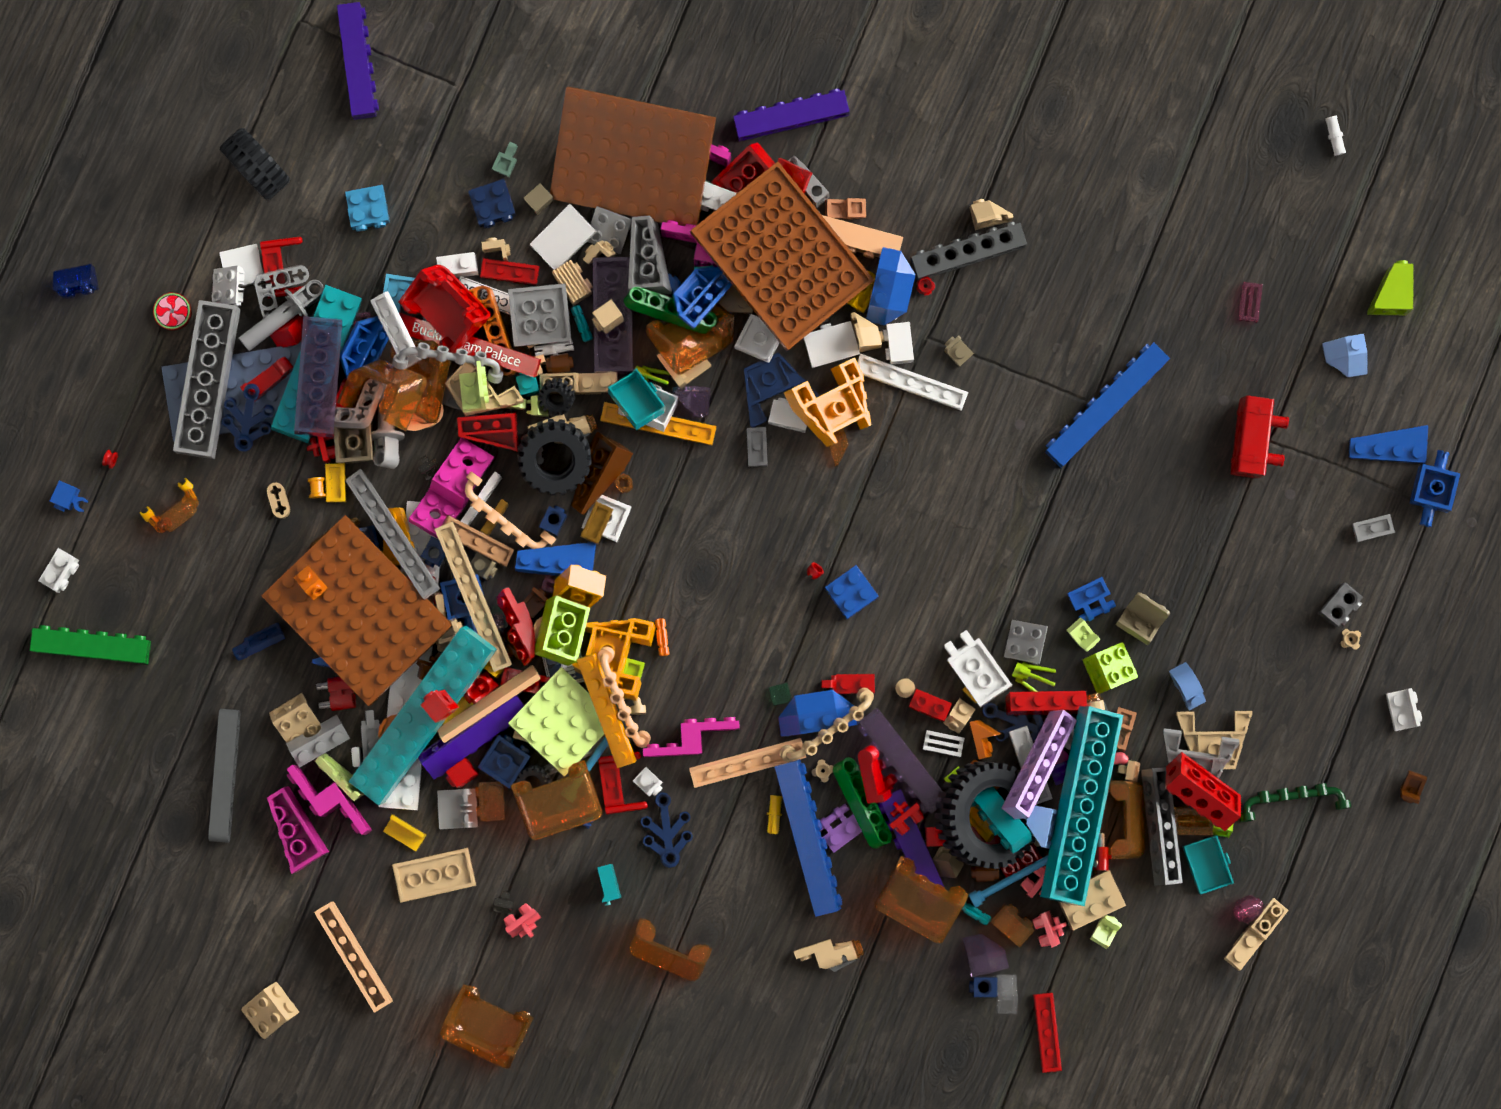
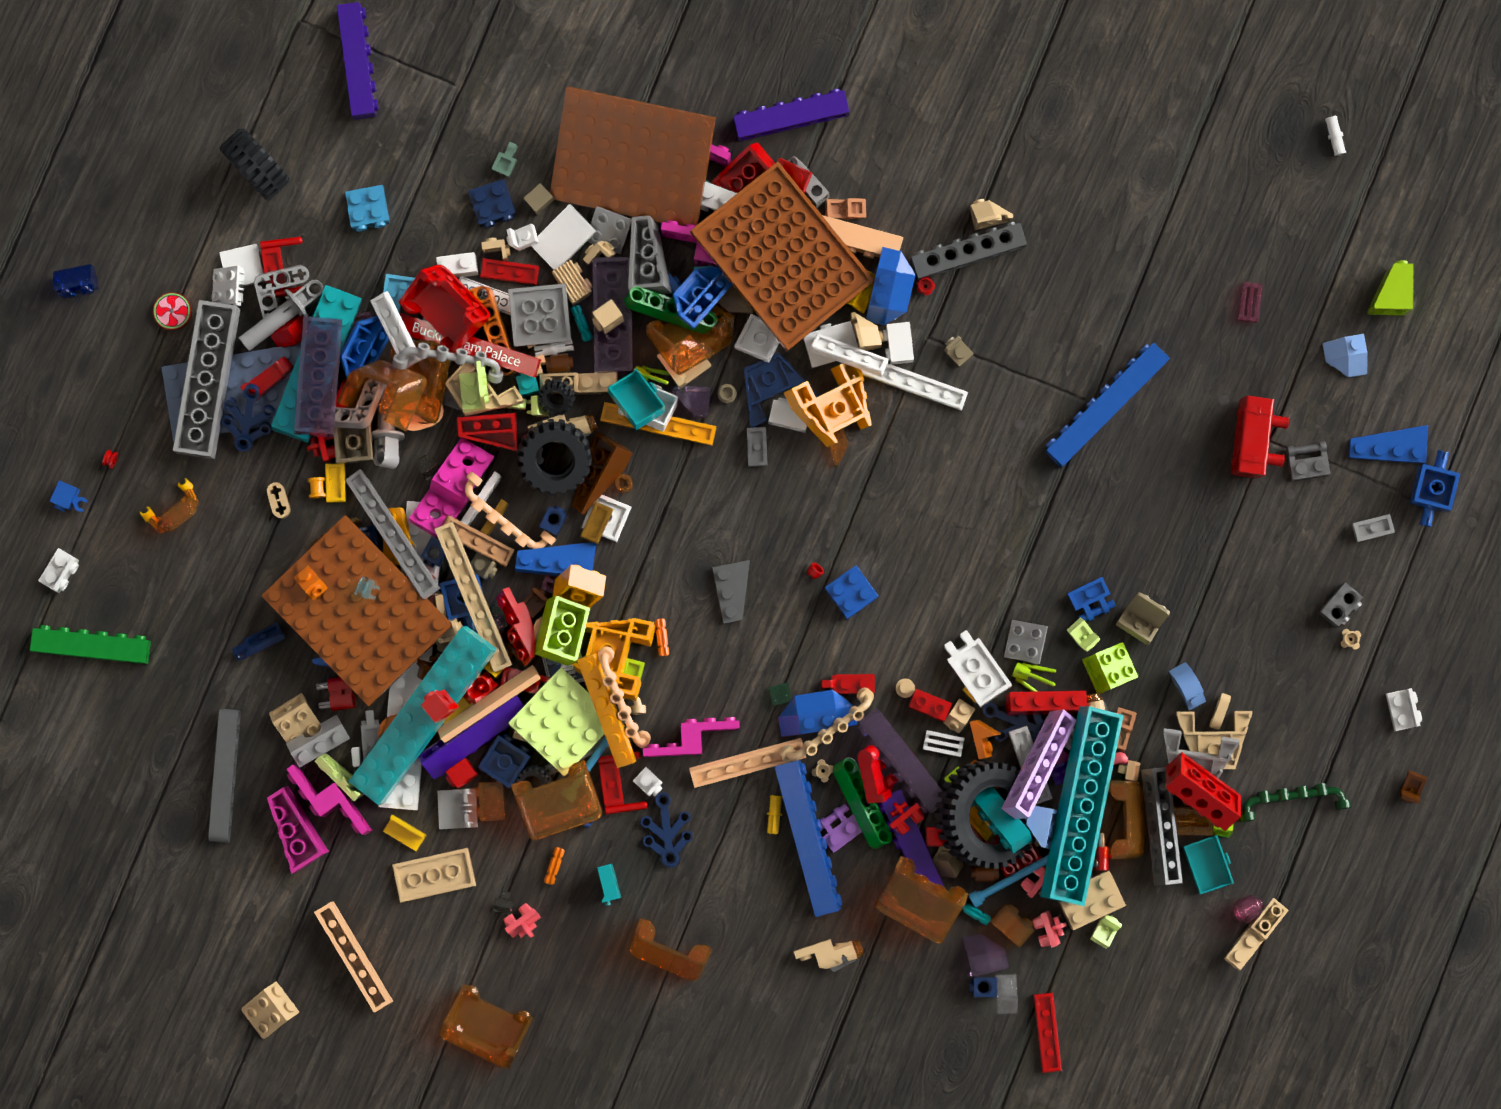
none -> clear light blue tile [354,576,380,600]
none -> white bracket [507,224,539,251]
none -> orange axle [544,847,565,885]
none -> dark grey wing [712,560,750,624]
none -> dark tan plate [718,384,737,403]
none -> white tile [810,333,889,377]
none -> tan beam [1209,693,1231,730]
none -> flat silver plate [1286,440,1331,480]

